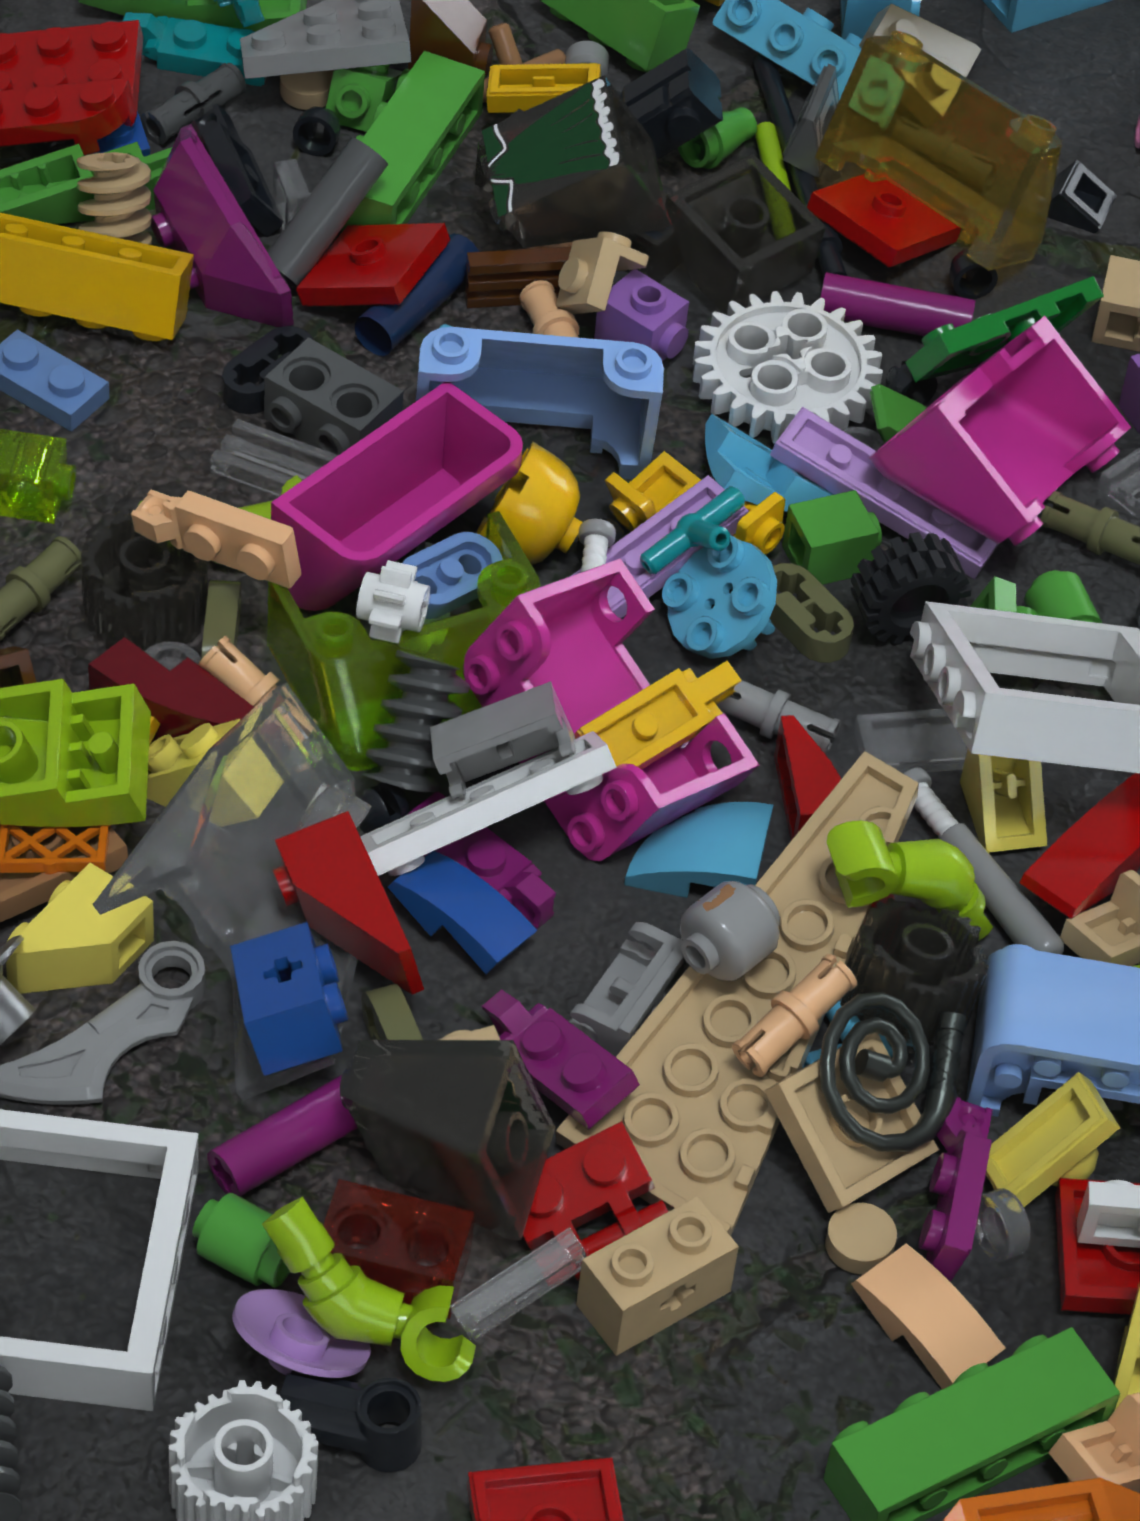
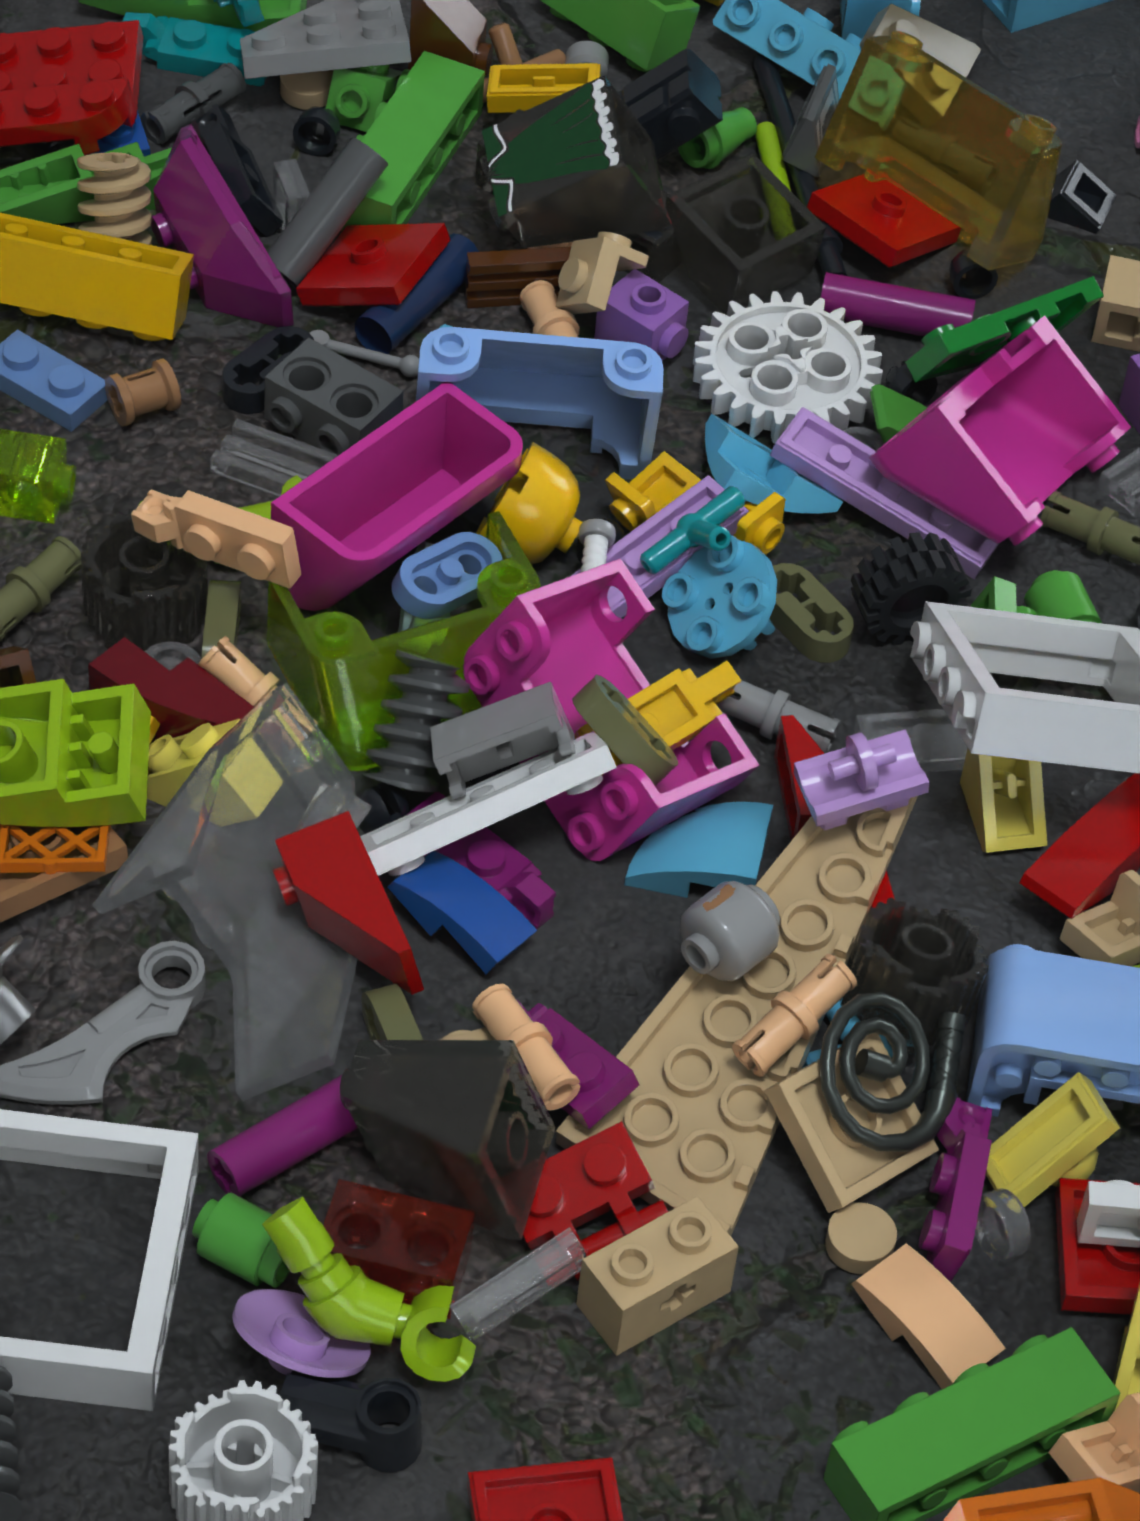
light yellow slope [6,863,154,994] -> none
blue brick [230,922,349,1076] -> none
white gear [356,560,430,644] -> none
light grey hinge [569,922,690,1057] -> none
bright green brick [782,490,882,585] -> none
lime piece [827,820,993,942] -> none
light grey piece [904,768,1064,955] -> none
none -> medium nougat bush [105,358,181,427]
none -> light grey hinge [309,330,419,378]
none -> light nougat pin [472,984,581,1111]
none -> olive beam [572,675,679,786]
none -> lavender hips [793,729,929,830]

